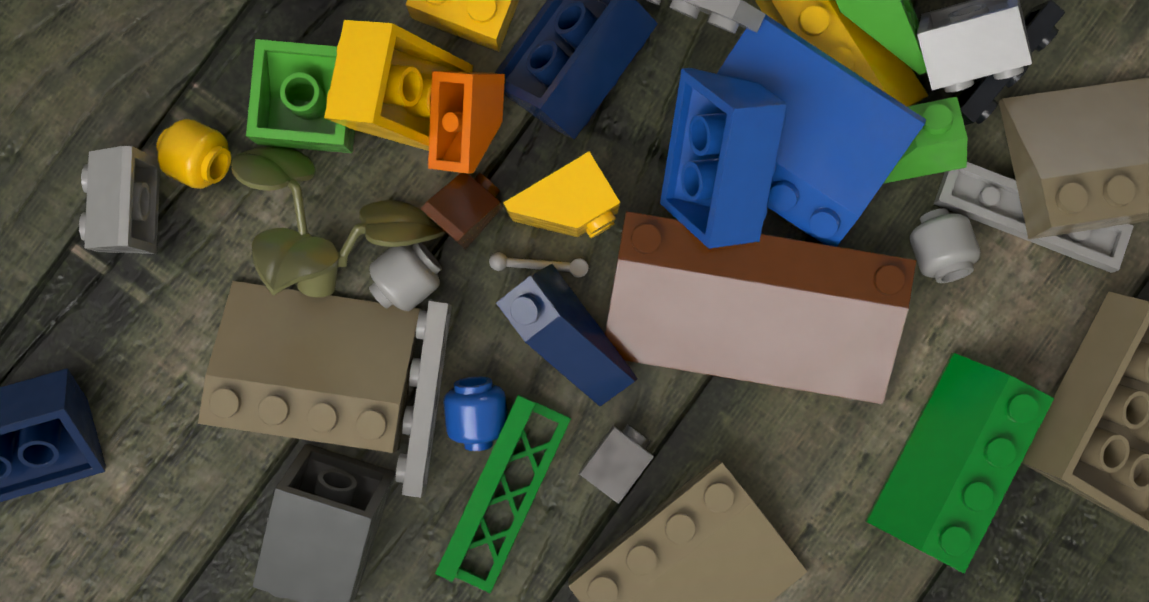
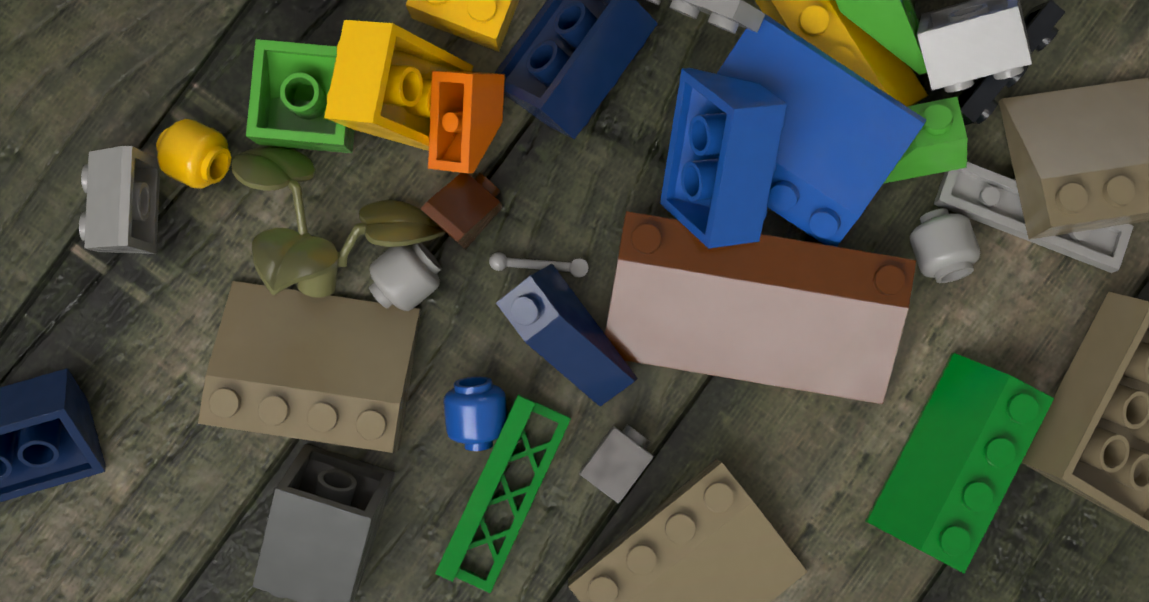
light grey plate [396,301,452,498] -> none
yellow slope [503,151,620,239] -> none

